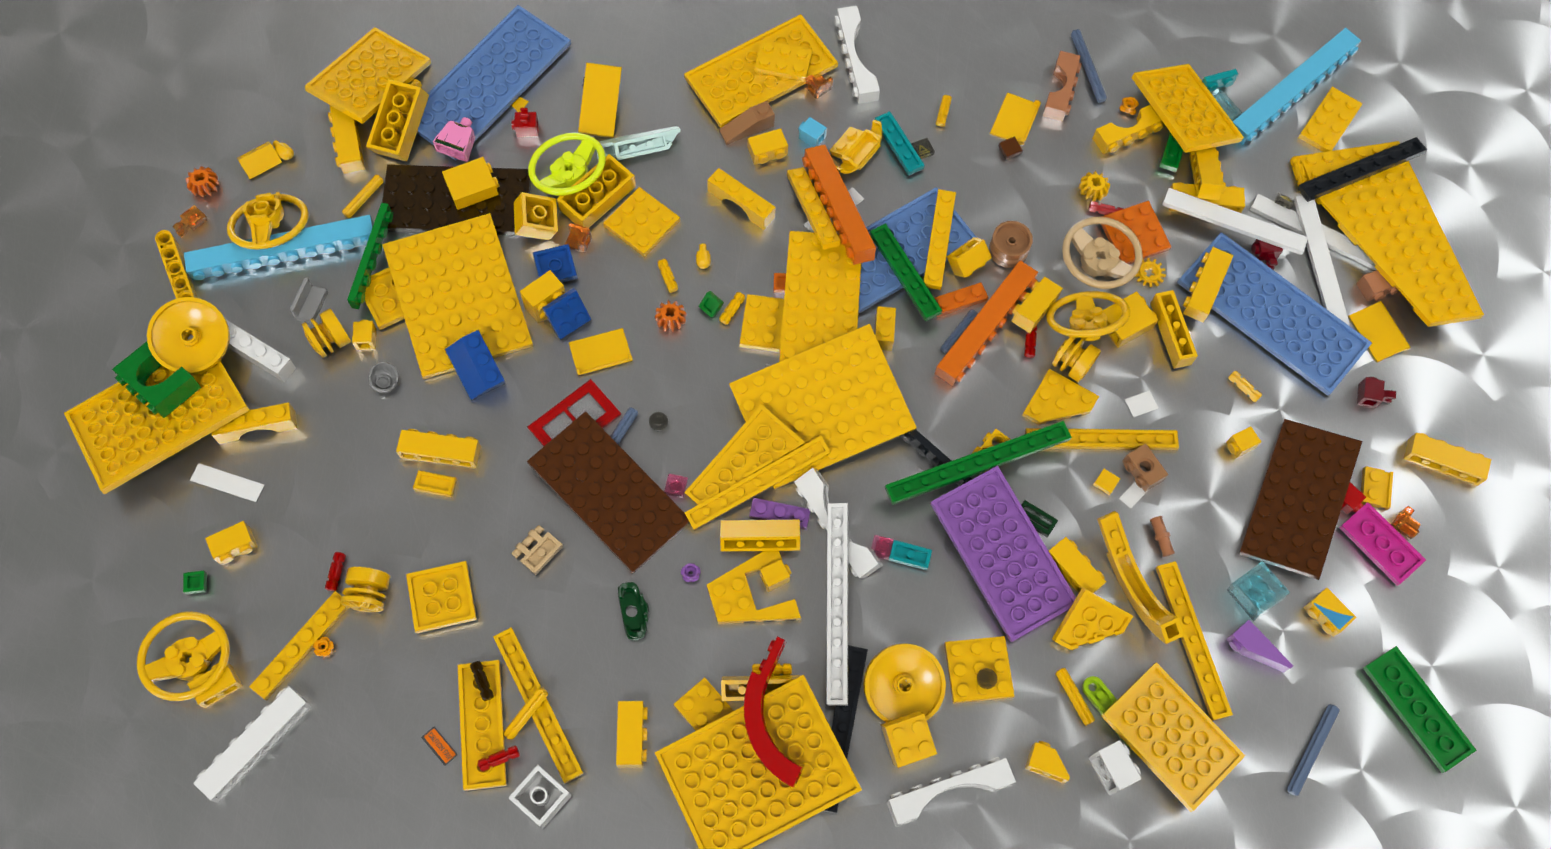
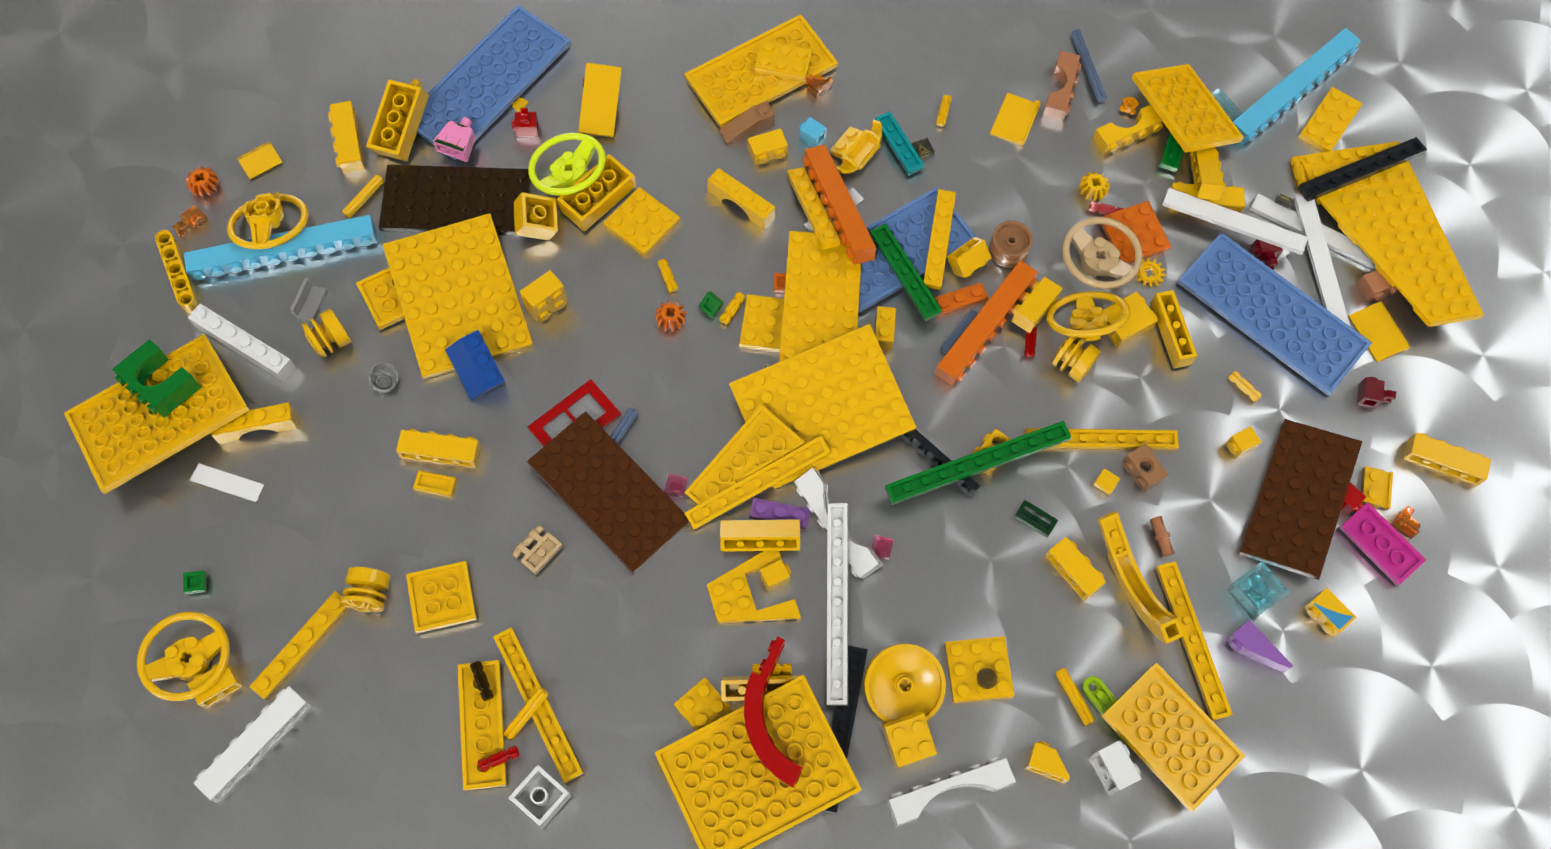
yellow dish [147,297,230,374] -> none
yellow brick [205,521,258,564] -> none
yellow cylinder [272,140,294,160] -> none
yellow plate [305,27,431,124] -> none
light orange plate [313,637,334,657] -> none
red axle [325,552,346,591] -> none
green plate [347,203,393,310] -> none
yellow brick [352,319,377,350] -> none
orange sticker [421,727,458,766] -> none
yellow brick [442,157,500,210] -> none
blue plate [533,244,578,283] -> none
blue plate [542,288,591,340] -> none
clear orange panel [565,223,592,253] -> none
yellow piece [569,328,633,375] -> none
light aqua wedge [595,126,680,161] -> none
yellow brick [616,701,648,768] -> none
dark green piece [618,582,649,641] -> none
clear smoke plate [649,412,668,431] -> none
medium lavender plate [681,563,701,582] -> none
yellow cylinder [696,243,711,269] -> none
white arch [834,6,880,104] -> none
teal plate [889,540,932,570] -> none
medium lavender plate [930,466,1076,643] -> none
reddish brown tile [998,136,1023,160] -> none
yellow plate [1022,369,1099,425] -> none
yellow plate [1052,587,1133,650] -> none
white sticker [1119,482,1147,508] -> none
white sticker [1124,390,1159,417] -> none
yellow brick [1182,247,1234,323] -> none
teal plate [1202,69,1238,92] -> none
sand blue axle [1287,704,1340,796] -> none
green plate [1363,646,1477,773] -> none

